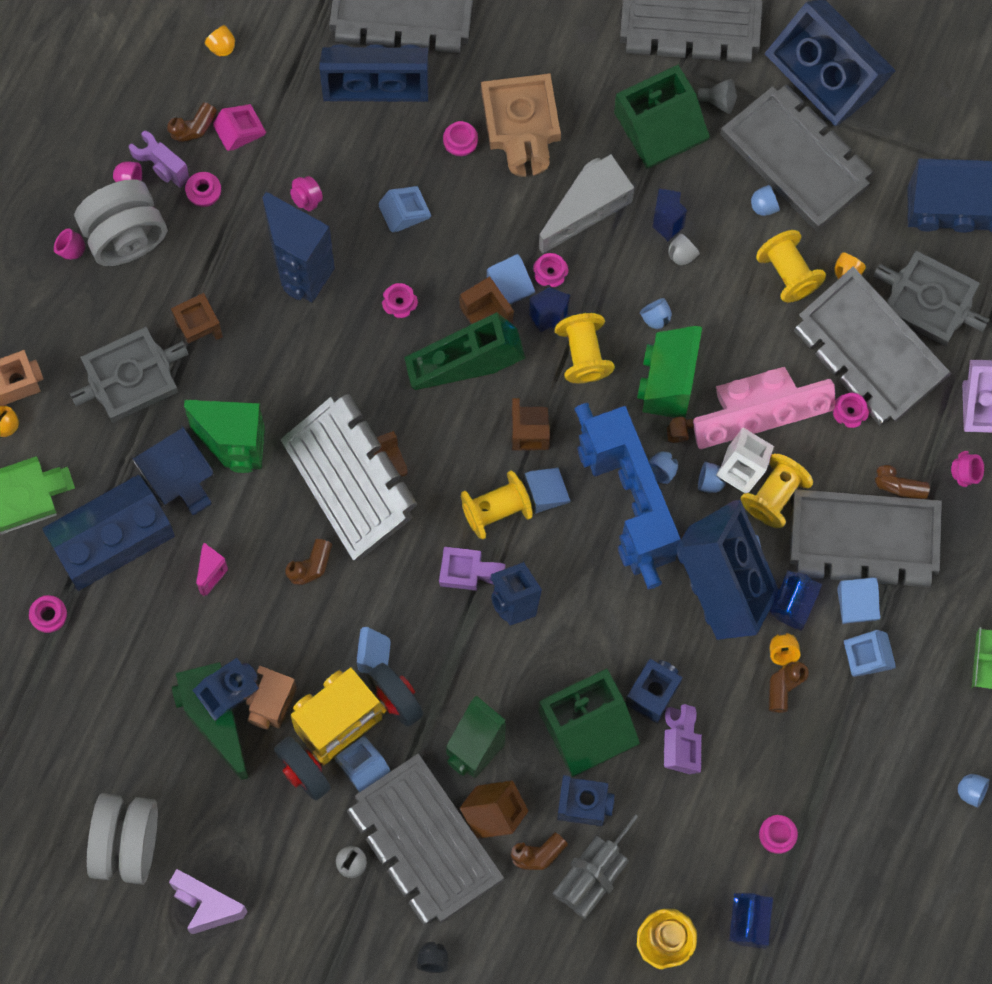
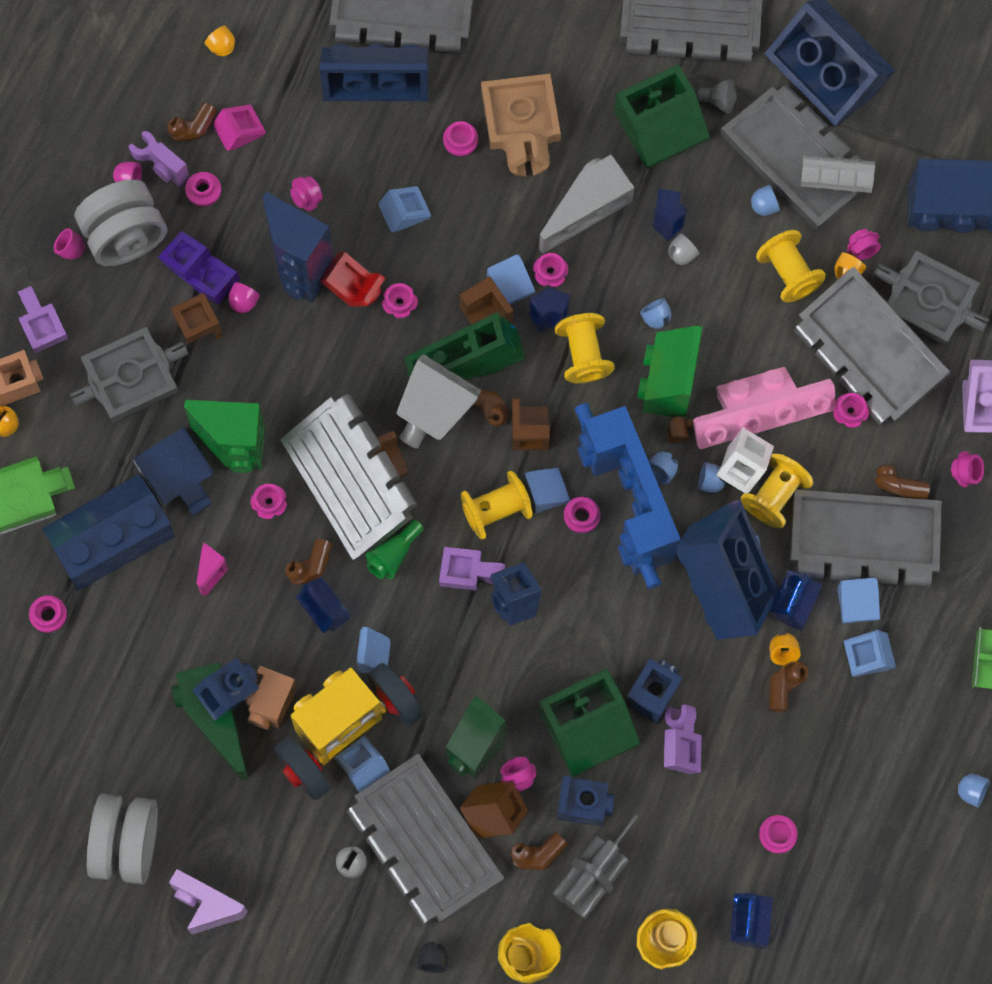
none -> medium lavender plate [18,286,68,353]
none -> dark purple slope [158,231,240,305]
none -> dark pink hinge [228,282,260,313]
none -> dark pink plate [250,484,287,519]
none -> clear blue piece [296,577,350,633]
none -> red bracket [320,252,385,307]
none -> green cone [366,520,424,580]
none -> light grey torso [396,354,481,448]
none -> reddish brown arm [472,389,509,426]
none -> yellow hair [498,923,561,984]
none -> dark pink plate [500,757,537,791]
none -> dark pink plate [564,497,601,533]
none -> light grey axle [800,155,875,193]
none -> dark pink plate [847,229,881,261]

